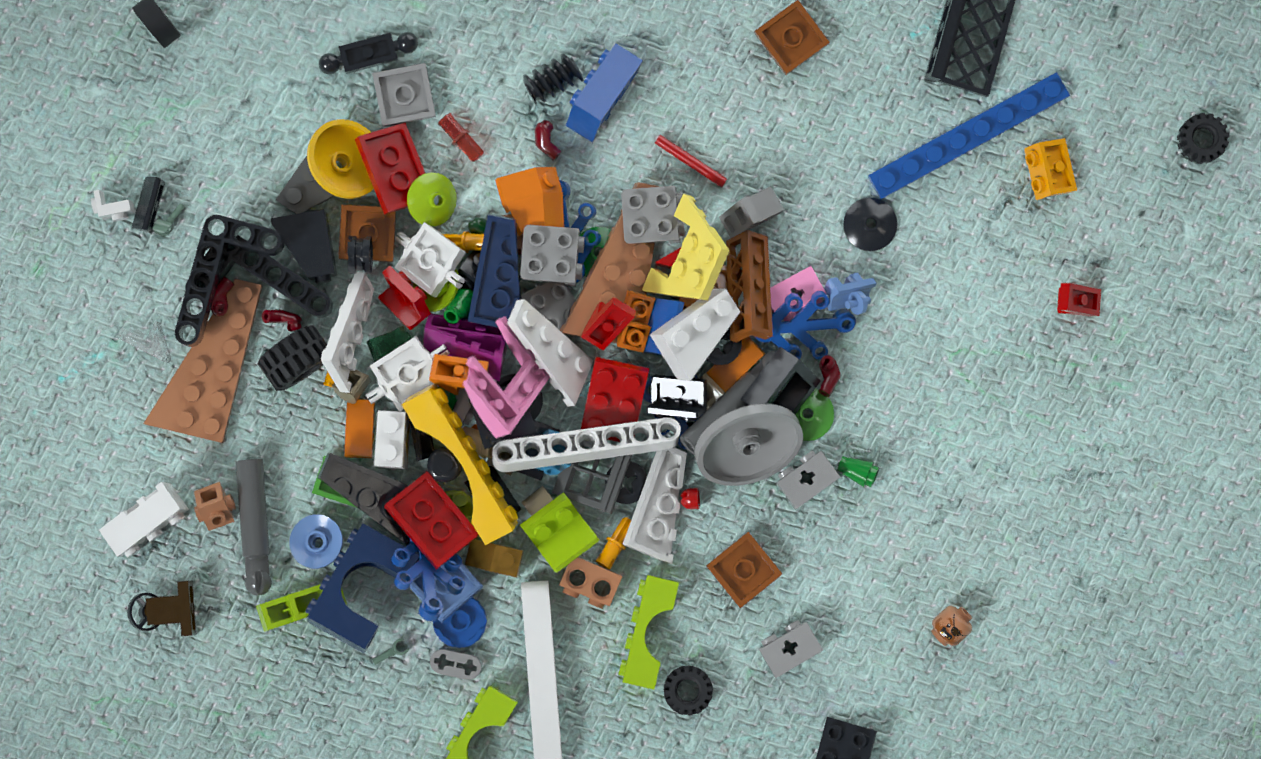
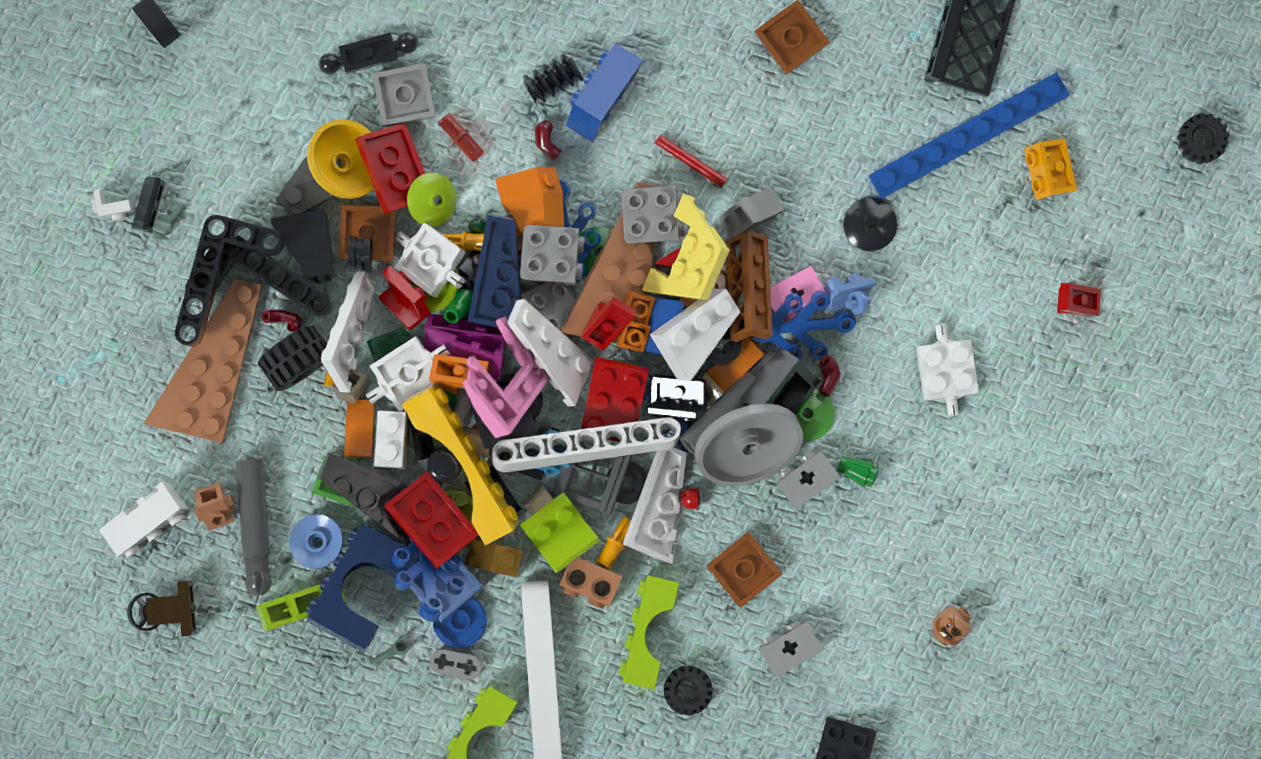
dark red arm [211,276,235,317] -> none
none -> white plate [916,324,979,417]

